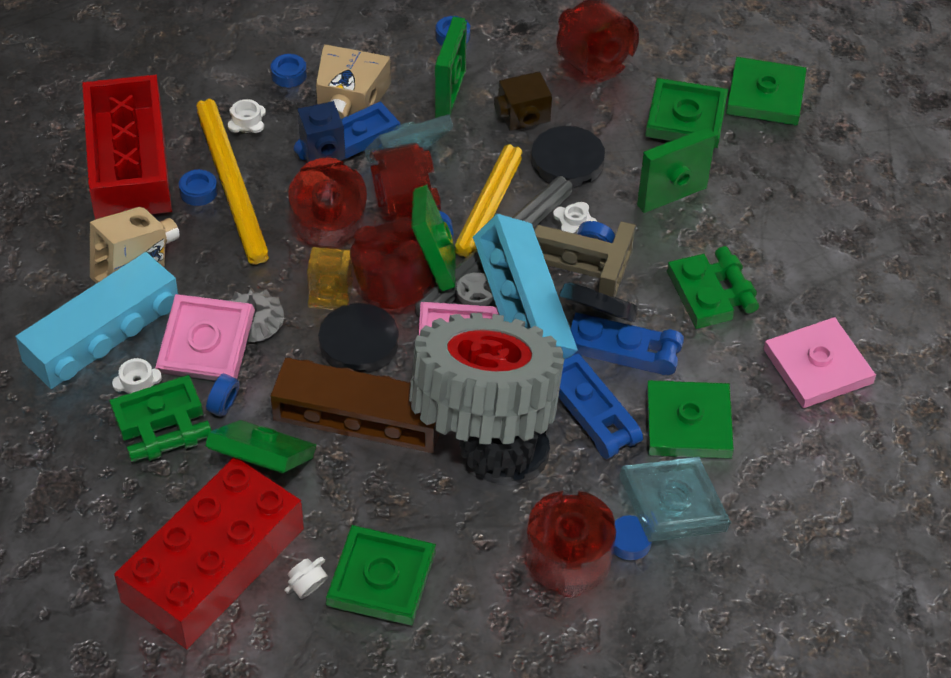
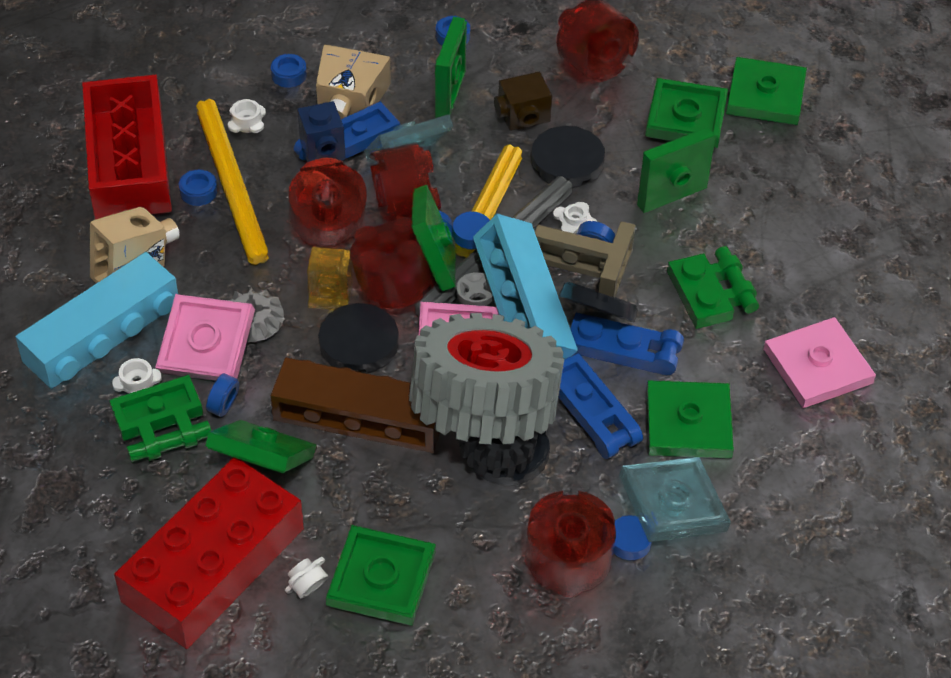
none -> blue tile [453,212,490,249]

